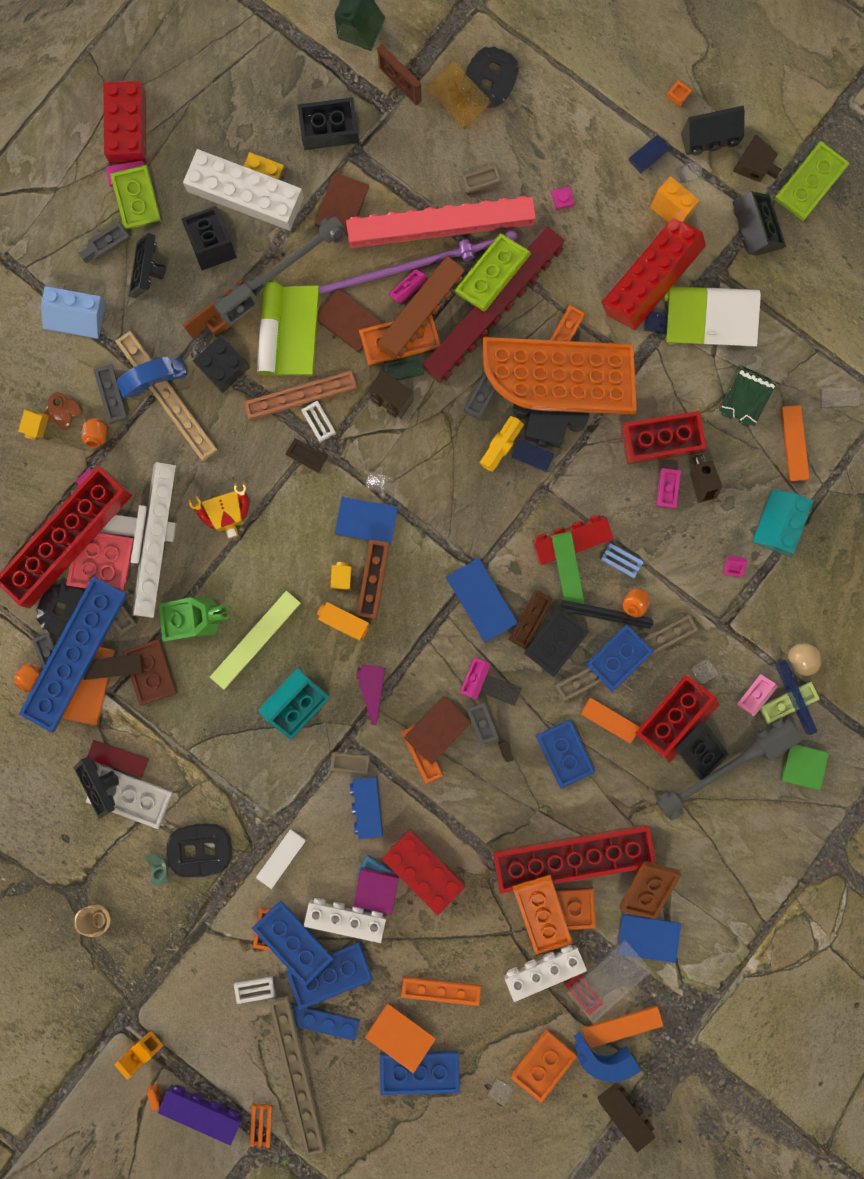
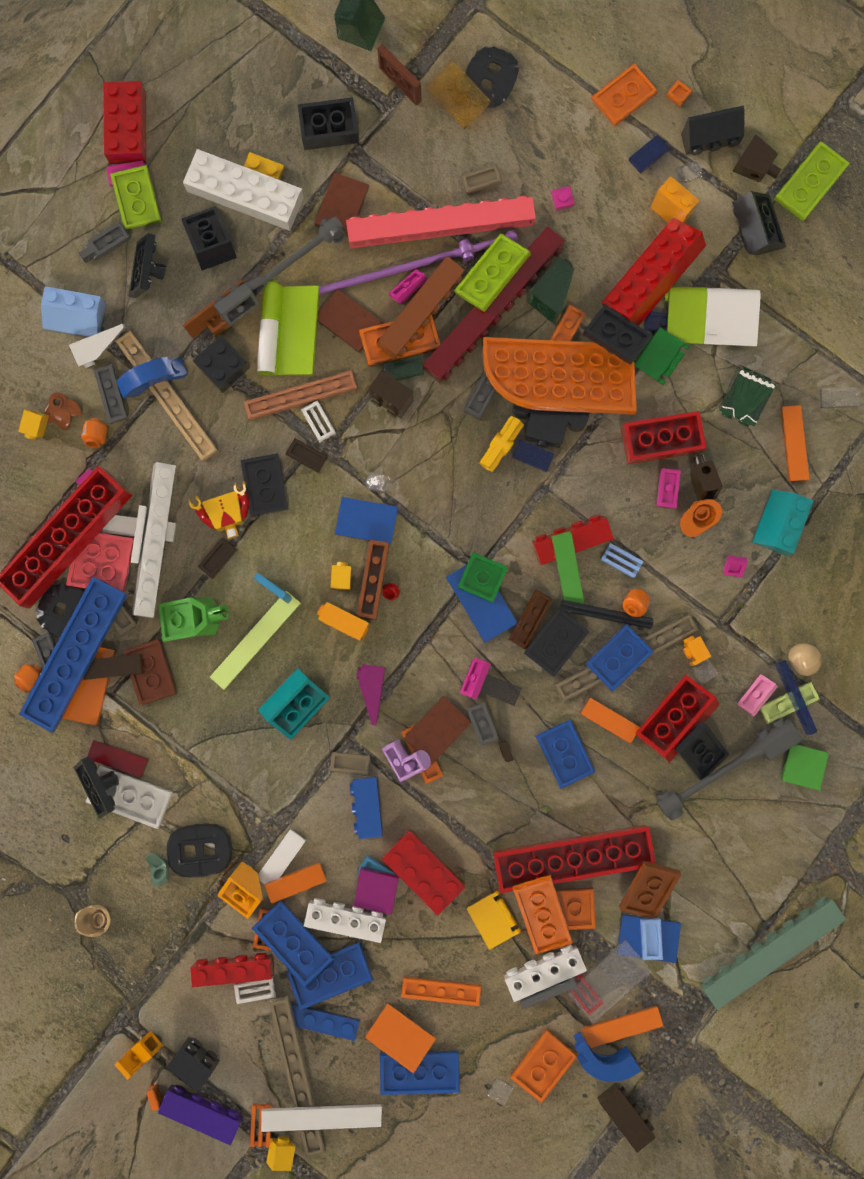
none -> white slope [69,324,126,368]
none -> black brick [166,1037,220,1092]
none -> red brick [190,953,274,987]
none -> dark brown tile [197,538,237,579]
none -> light orange slope [217,861,263,919]
none -> black plate [241,453,289,517]
none -> dark azure tile [253,573,292,604]
none -> white tile [261,1104,382,1132]
none -> orange tile [264,862,327,904]
none -> yellow brick [266,1136,296,1171]
none -> red plate [382,583,400,601]
none -> lavender brick [382,739,431,783]
none -> green plate [458,552,508,603]
none -> yellow piece [466,890,522,950]
none -> dark grey tile [520,976,578,1009]
none -> clear green slope [527,257,574,326]
none -> black plate [583,304,652,365]
none -> orange tile [591,63,658,127]
none -> green piece [634,327,690,385]
none -> light blue tile [640,918,663,960]
none -> orange piece [680,499,722,537]
none -> light orange brick [683,635,712,666]
none -> sand green brick [700,897,847,1010]

